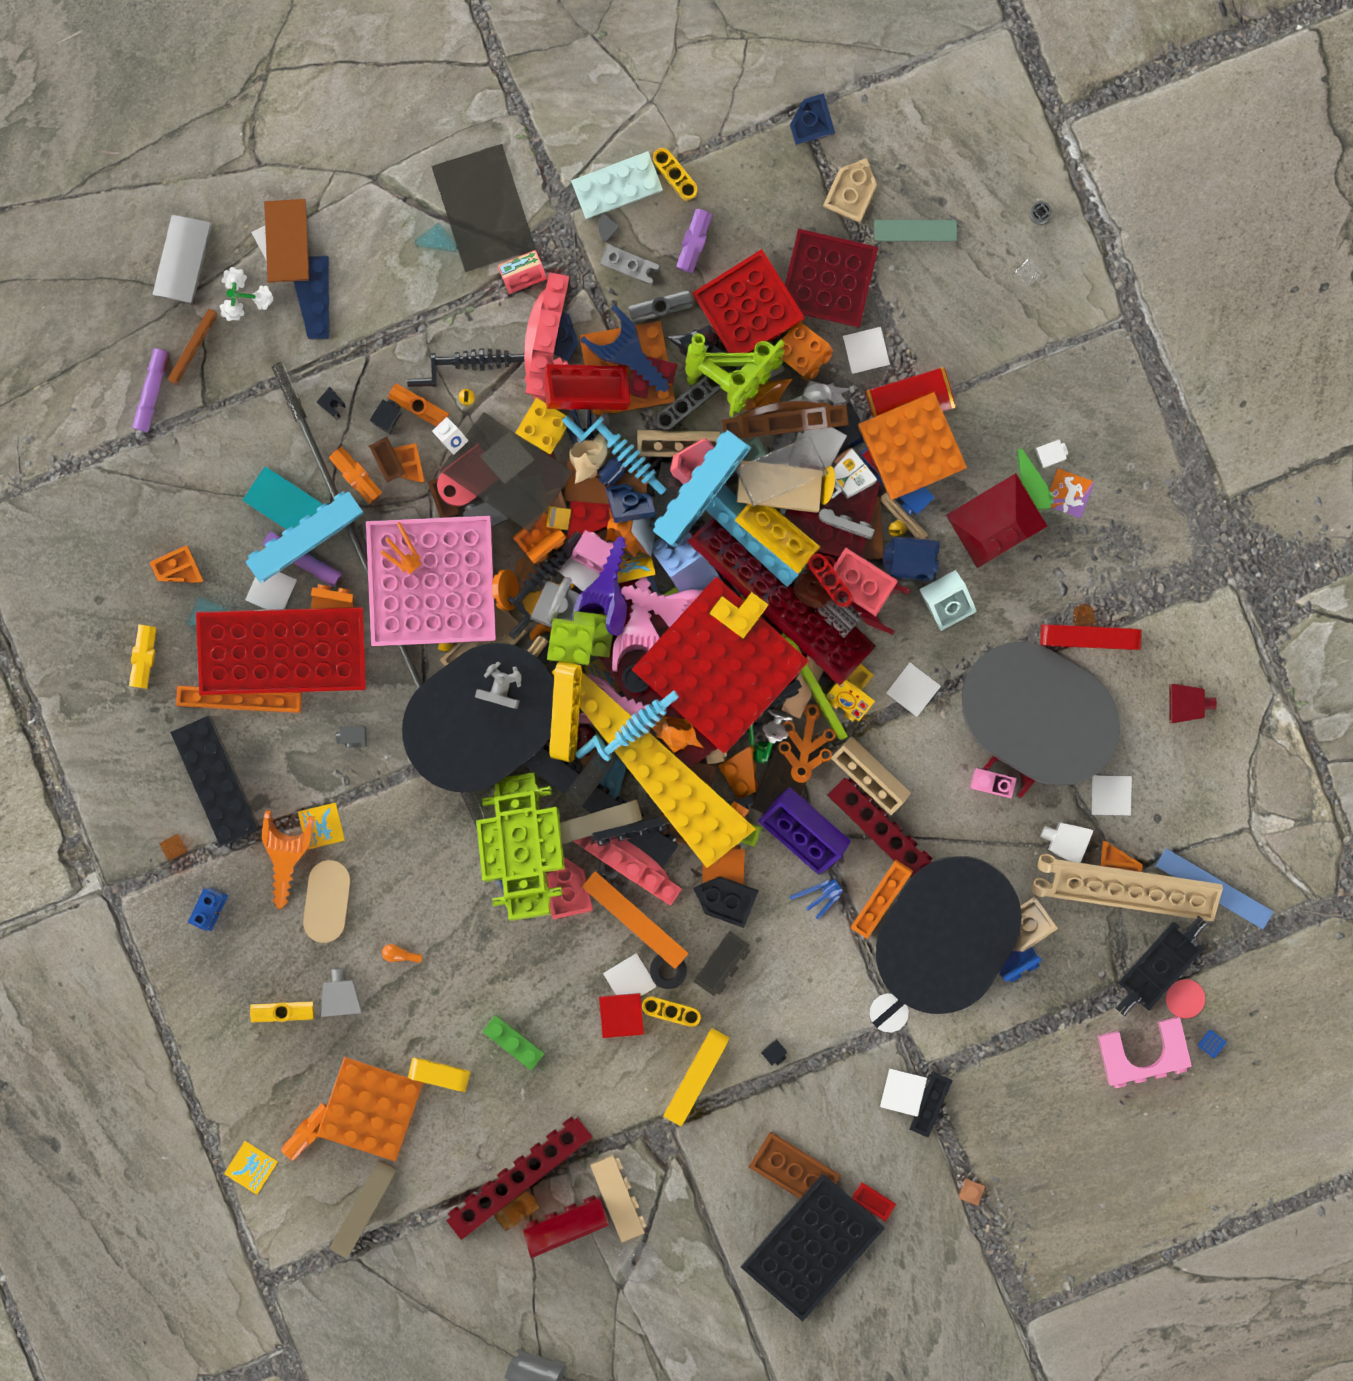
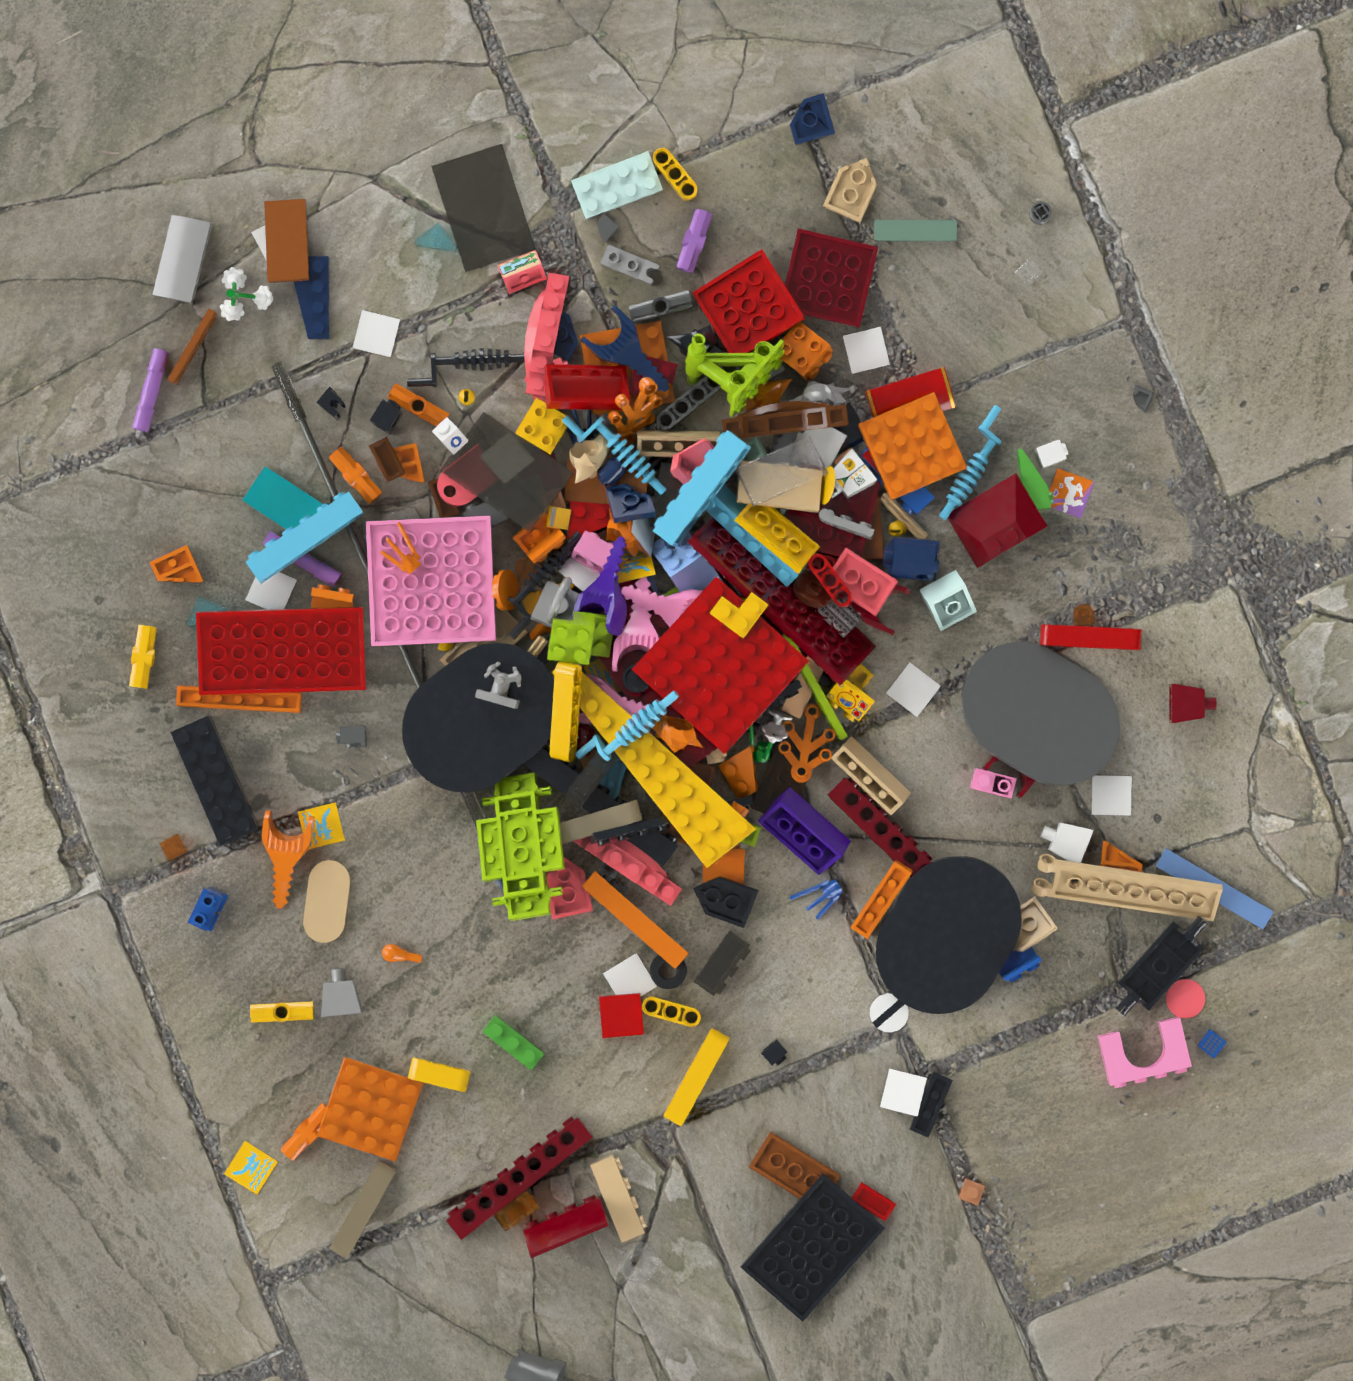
none -> white sticker [353,310,400,357]
none -> orange plant [608,377,663,446]
none -> medium azure piece [939,405,1002,521]
none -> dark grey tile [1133,385,1154,412]

